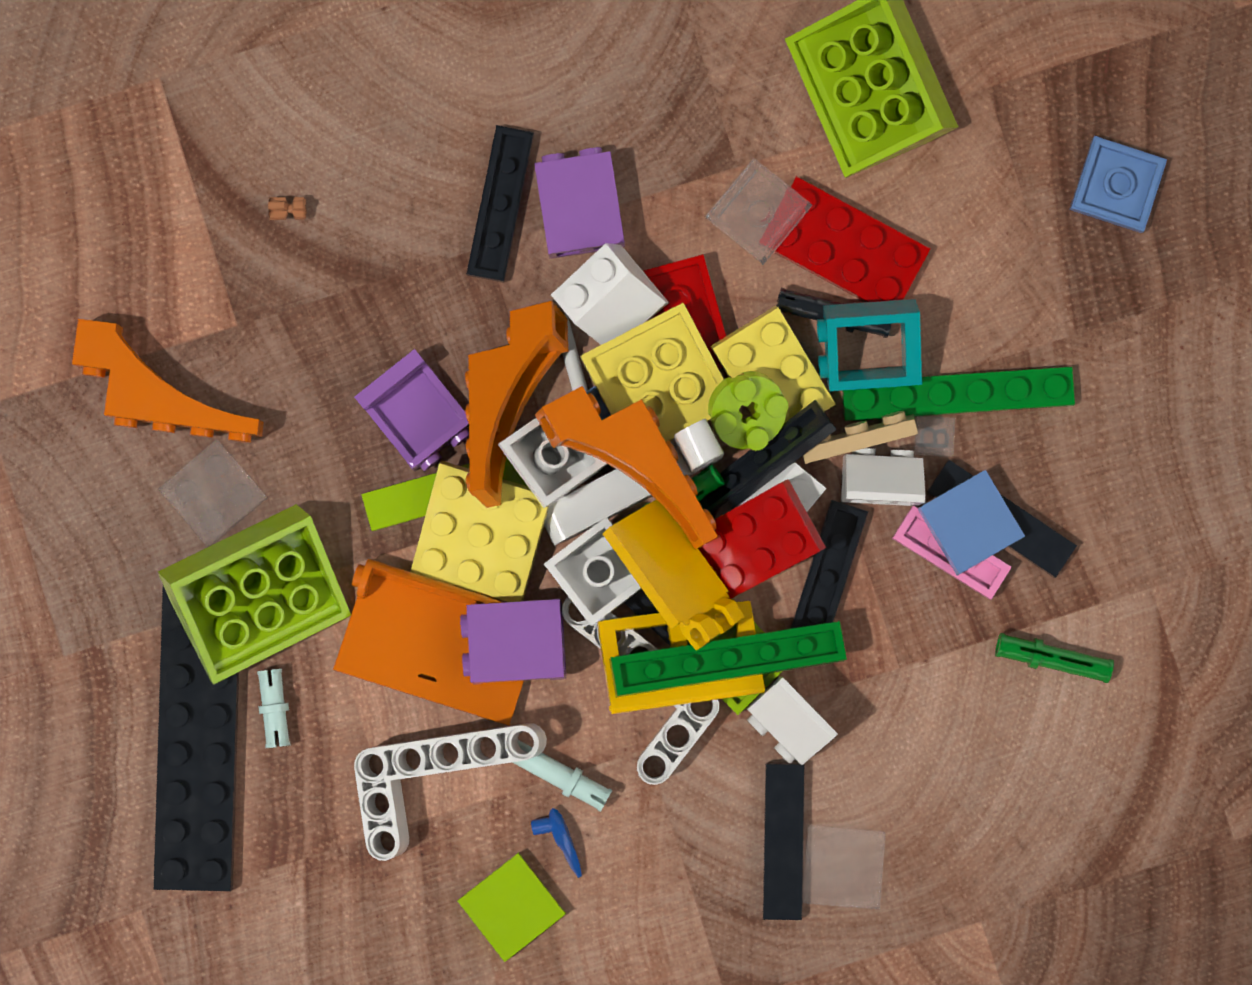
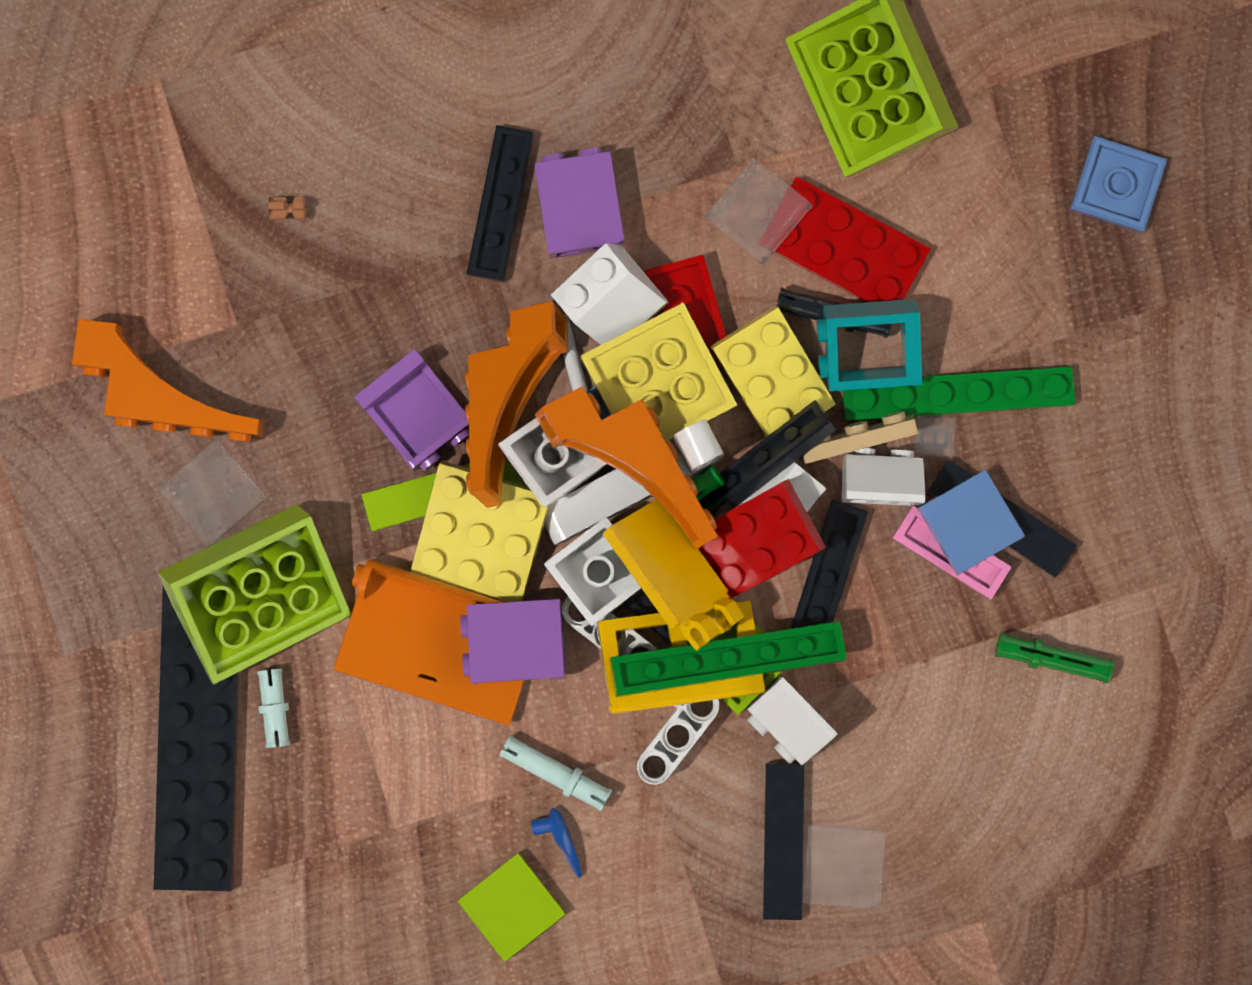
white beam [354,723,547,861] -> none
lime plate [708,371,788,451] -> none

